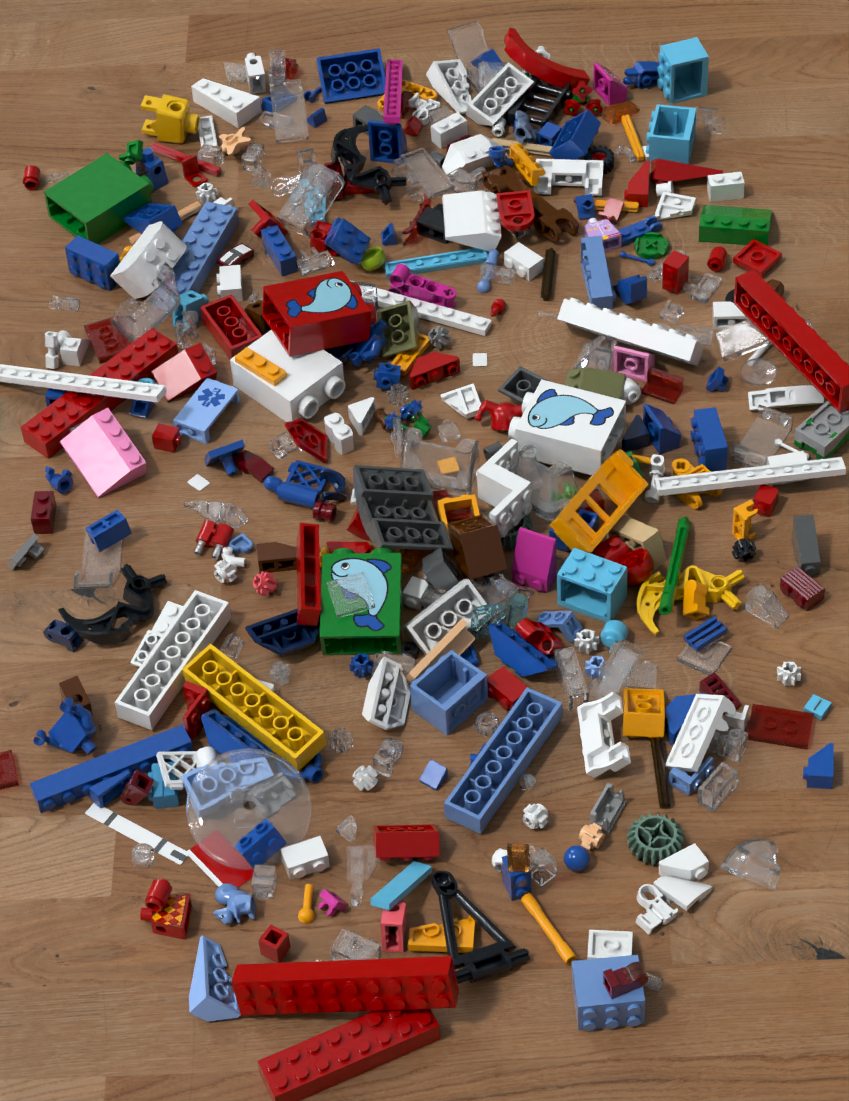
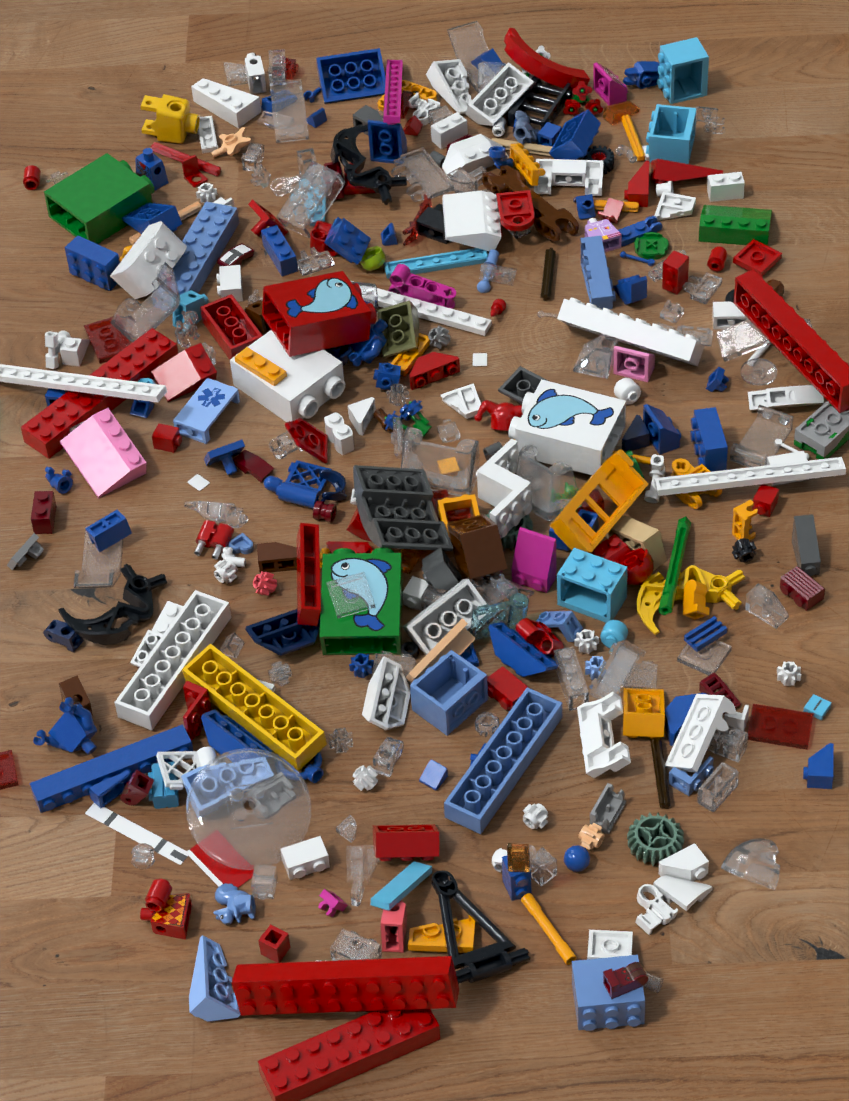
clear bar [48,295,80,312] -> none
green bracket [119,140,143,165] -> none
clear bracket [197,144,225,167] -> none
blue bracket [234,819,287,870] -> none
light orange bar [298,884,315,924] -> none
white brick [504,242,544,281] -> none
clear hinge [519,774,536,791] -> none
olive slope [565,367,626,400] -> none
clear red panel [641,367,684,404] -> none

